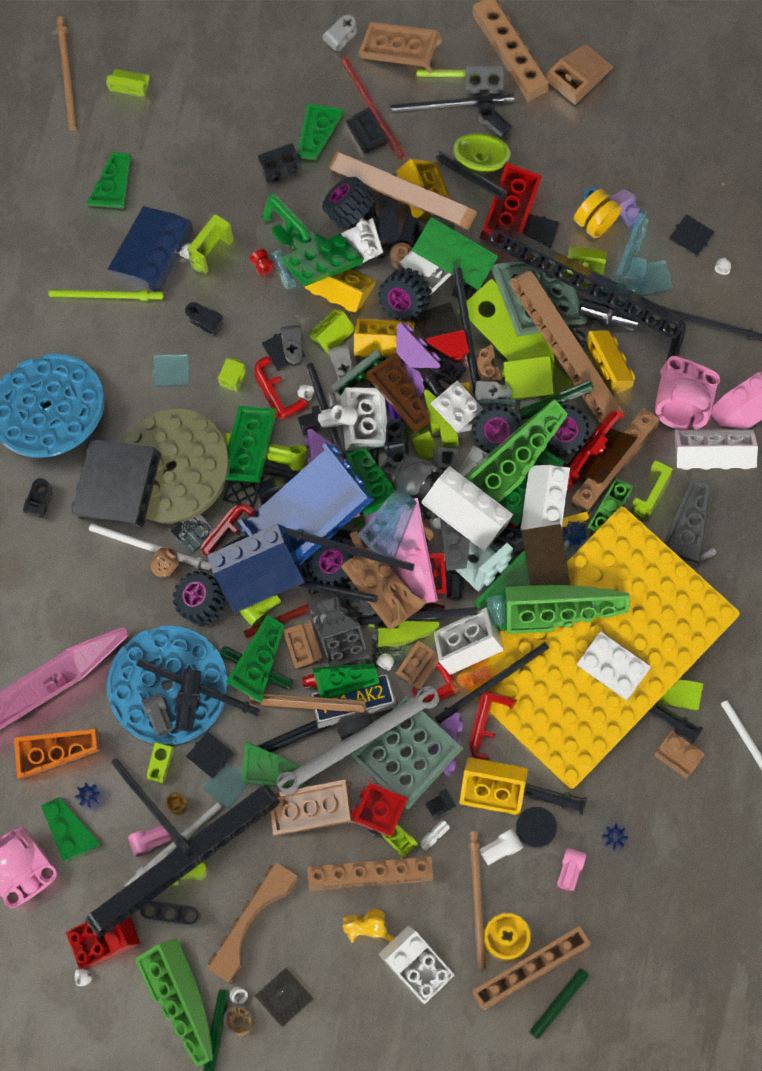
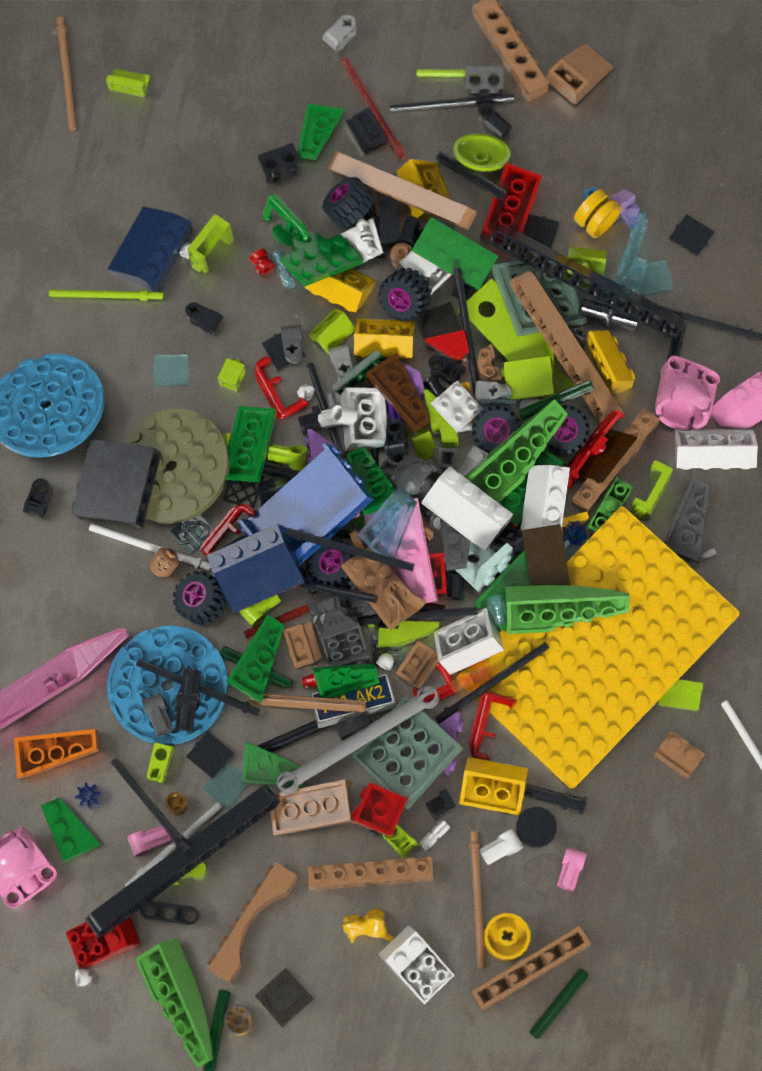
green wing [86,152,132,209] -> none
white hinge [229,986,248,1005] -> none
medium nougat plate [359,22,443,74] -> none
medium lavender slope [396,322,441,368] -> none
white plate [577,632,651,701] -> none
clear blue gear [602,824,628,851] -> none
black pin [649,703,703,743] -> none
white hinge [715,258,731,275] -> none

